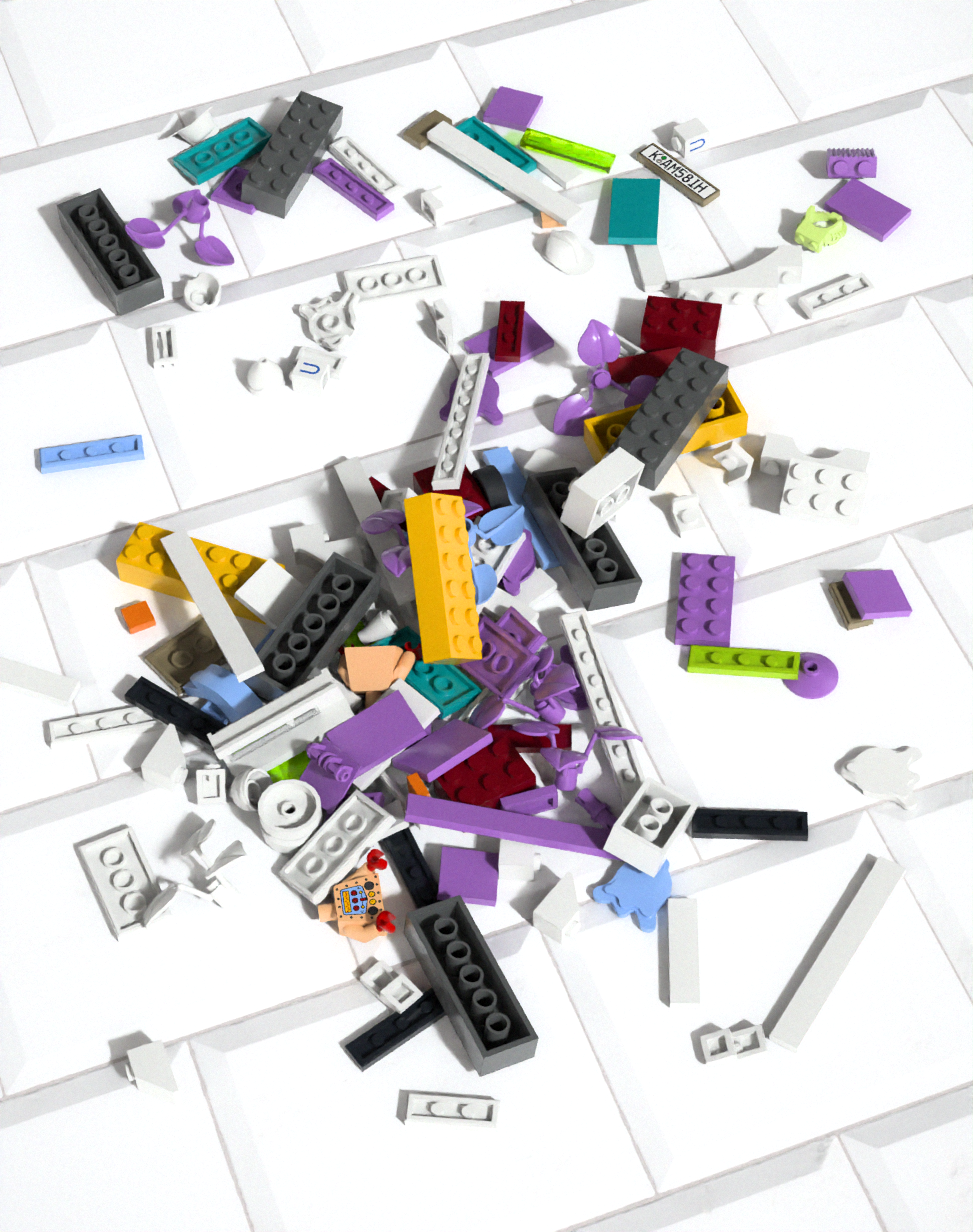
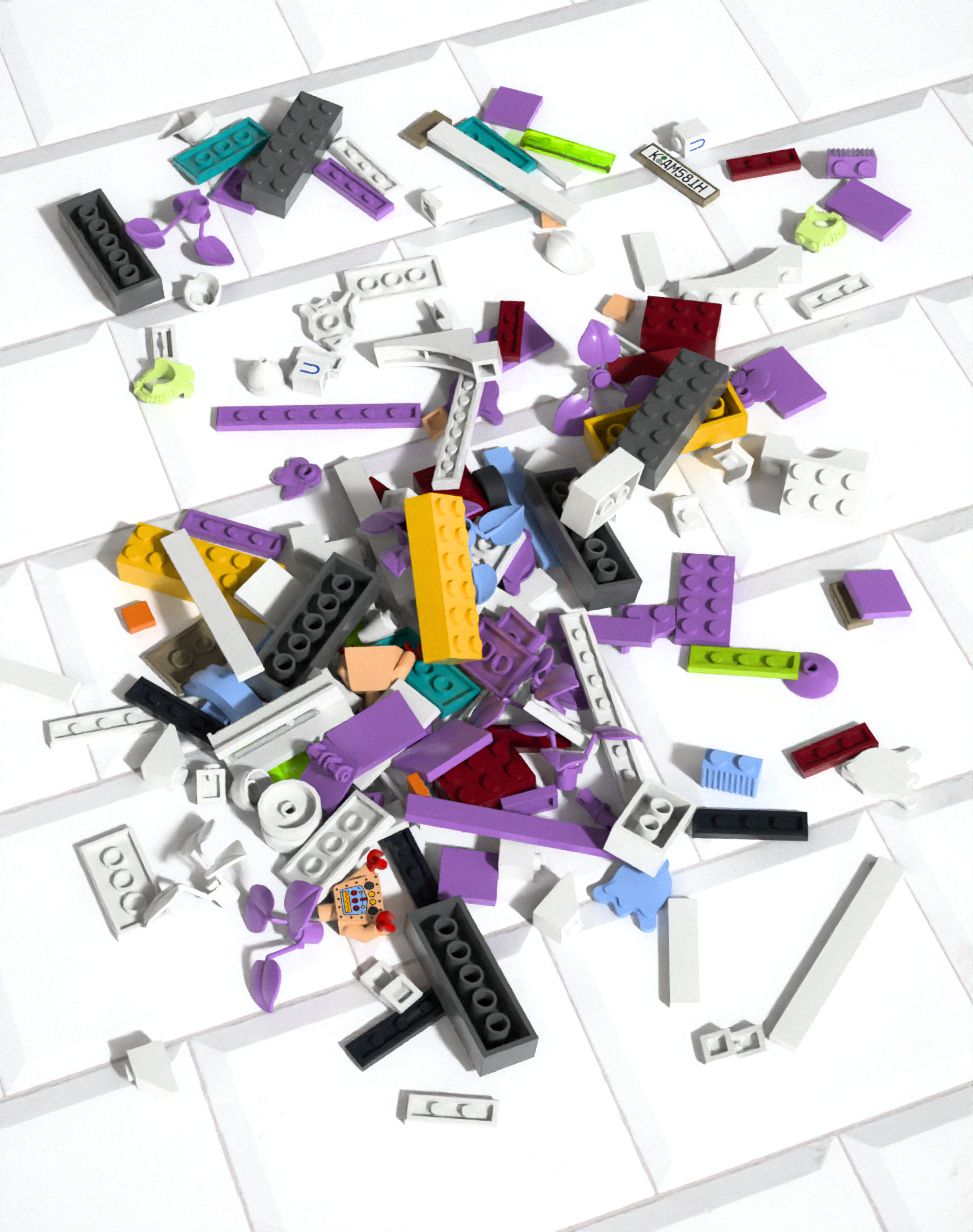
light blue tile [39,434,145,474] -> none
teal tile [608,178,660,245] -> none
none -> yellowish green piece [134,357,195,405]
none -> medium lavender tile [179,509,287,561]
none -> medium lavender tile [216,403,421,432]
none -> medium lavender plant [245,880,324,1013]
none -> medium lavender plate [272,457,322,500]
none -> white arch [374,327,502,383]
none -> light nougat tile [421,406,449,441]
none -> white tile [523,694,601,756]
none -> medium lavender tile [544,613,656,648]
none -> light nougat tile [603,293,637,323]
none -> medium lavender wing [621,605,676,654]
none -> light blue brick [700,747,763,798]
none -> dark red tile [726,148,801,182]
none -> medium lavender plate [730,369,777,409]
none -> medium lavender tile [741,346,827,419]
none -> dark red tile [790,722,879,779]

